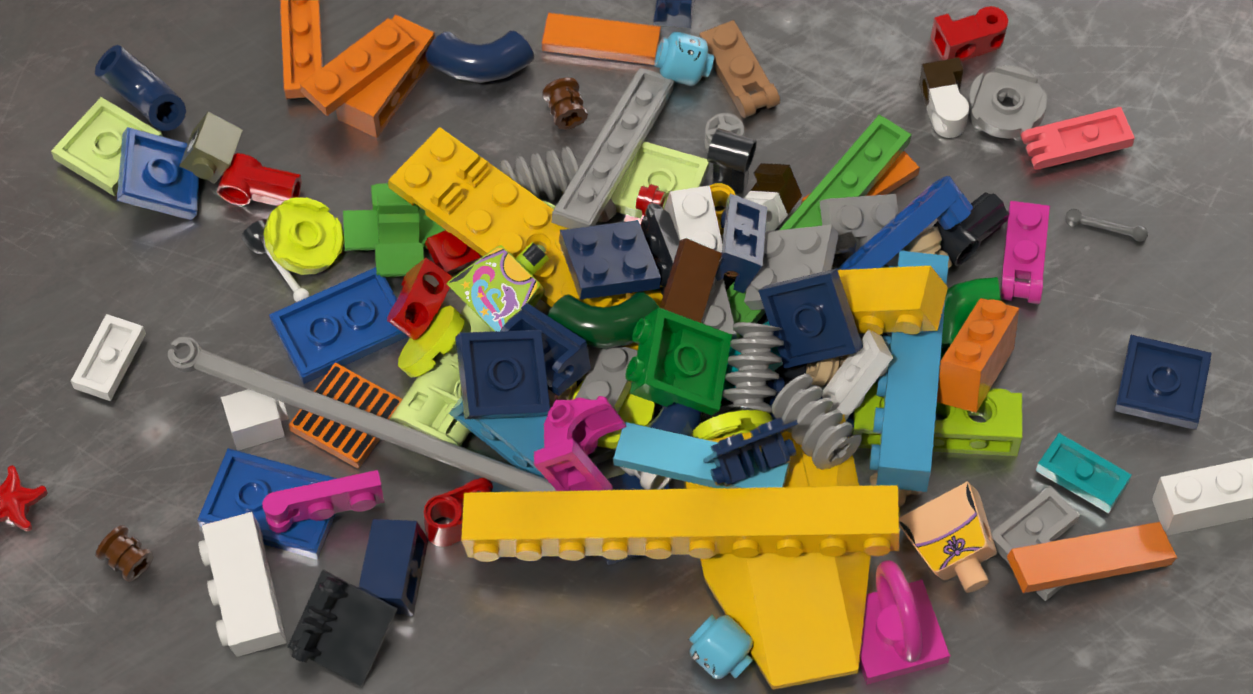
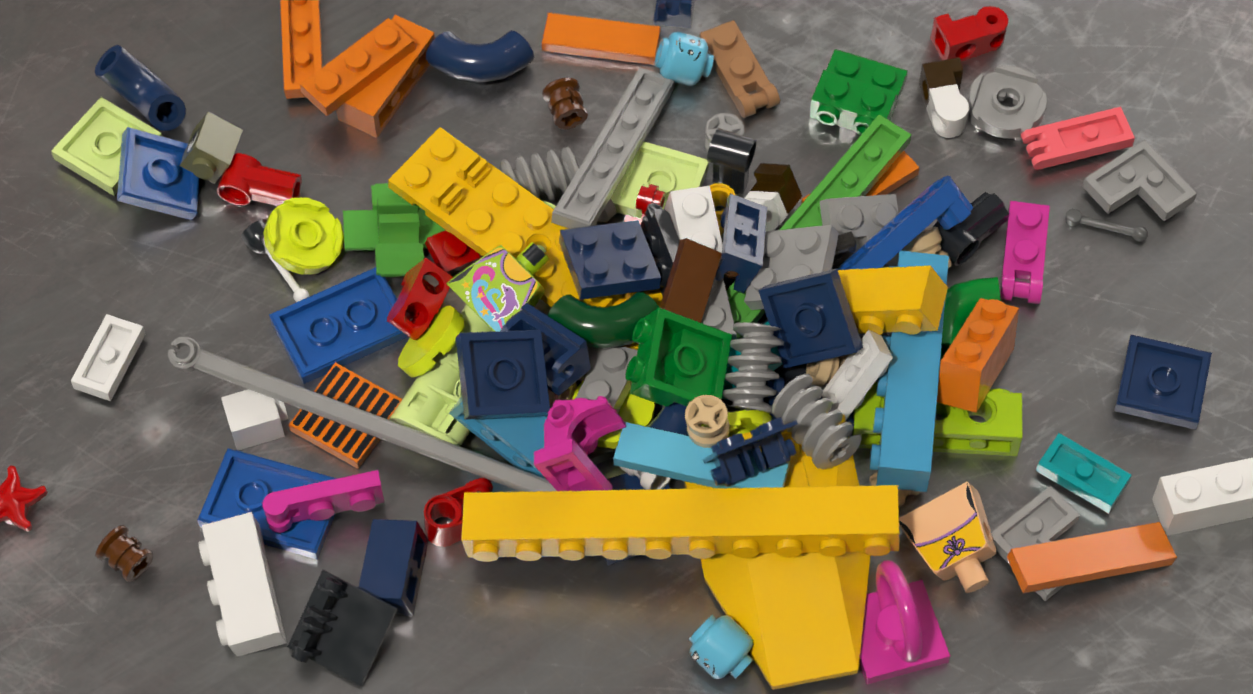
none -> tan wheel [685,395,730,448]
none -> green plate [810,49,908,135]
none -> light grey plate [1082,140,1197,221]

